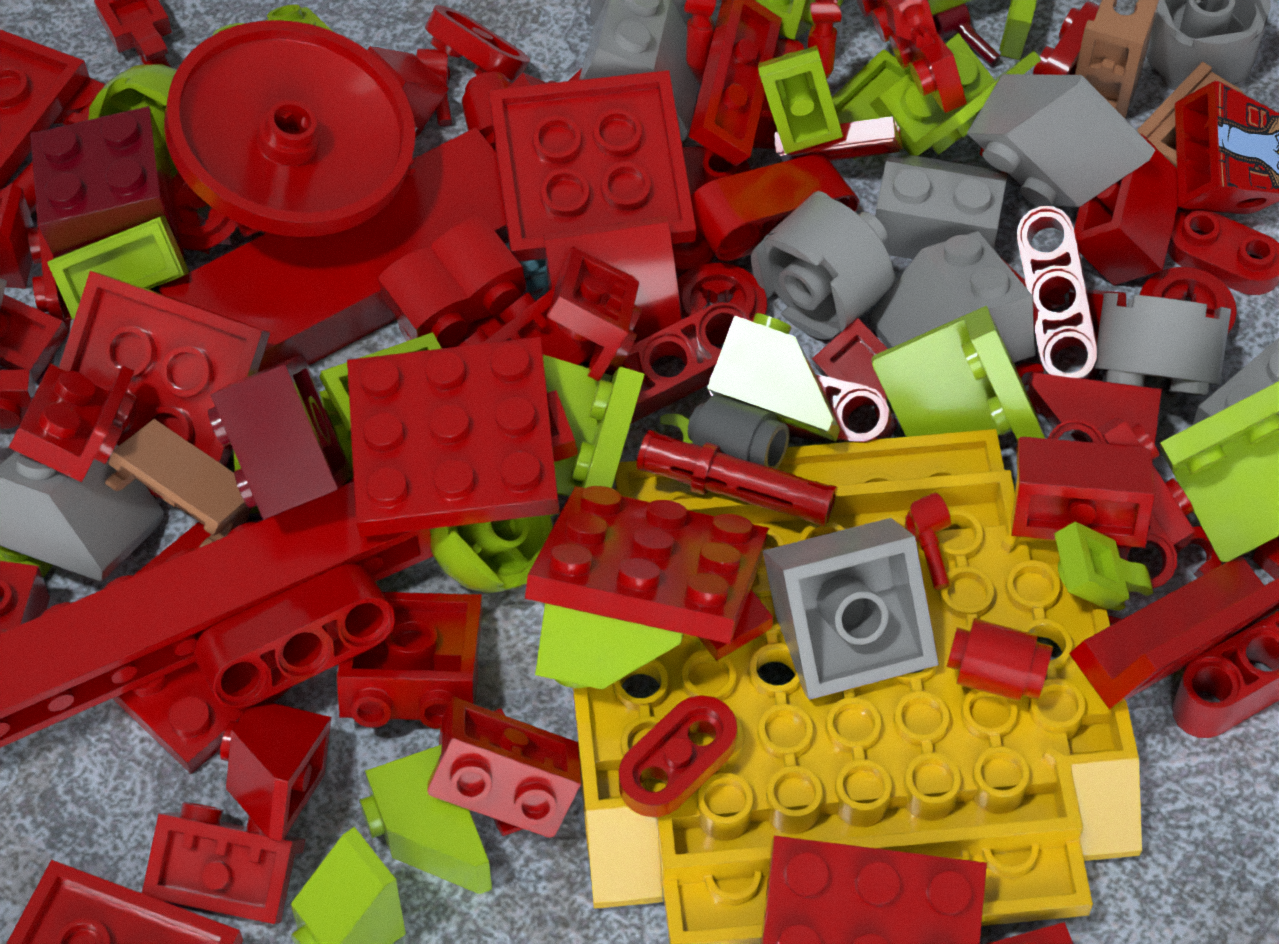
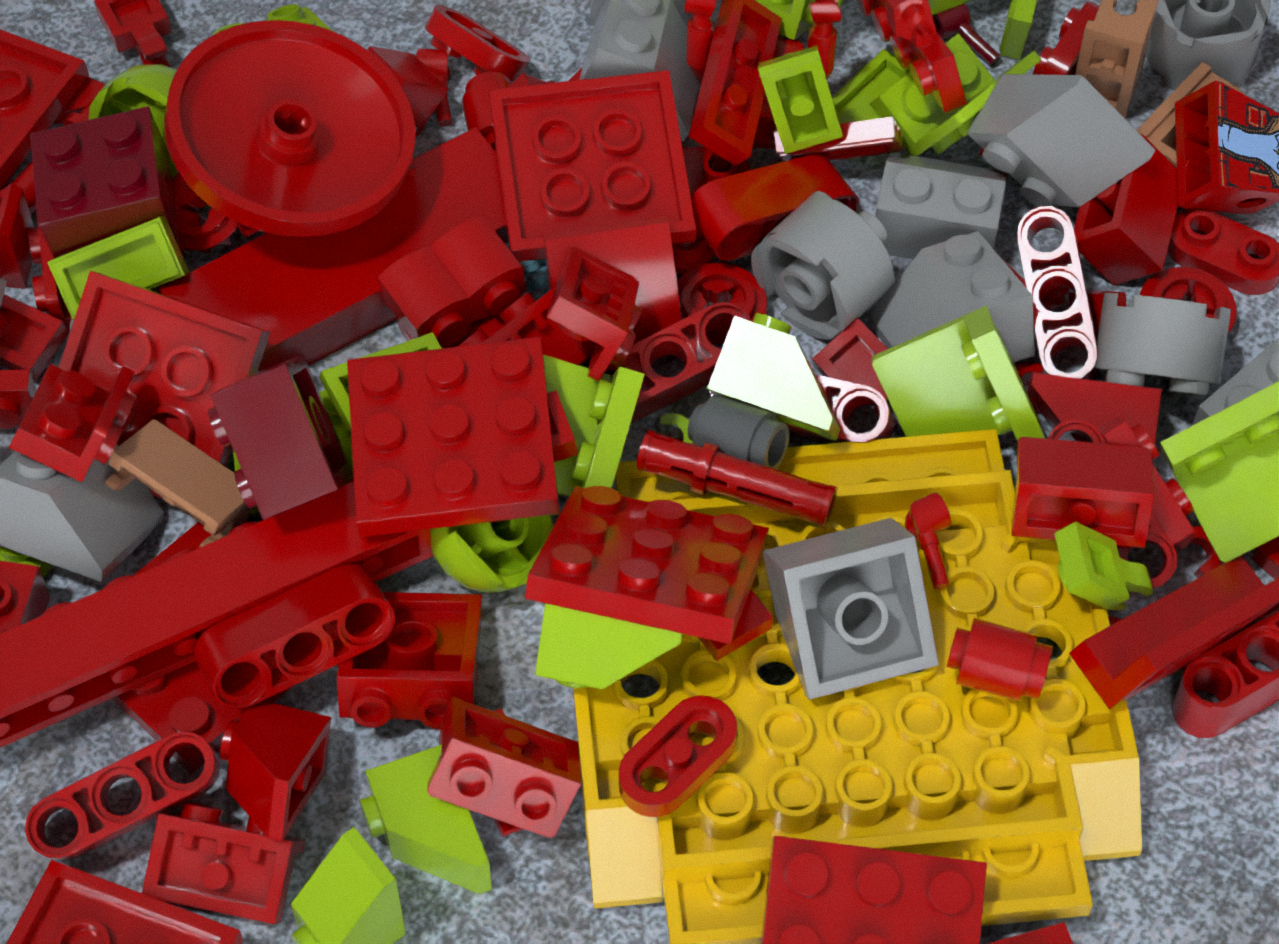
none -> red beam [25,731,221,861]

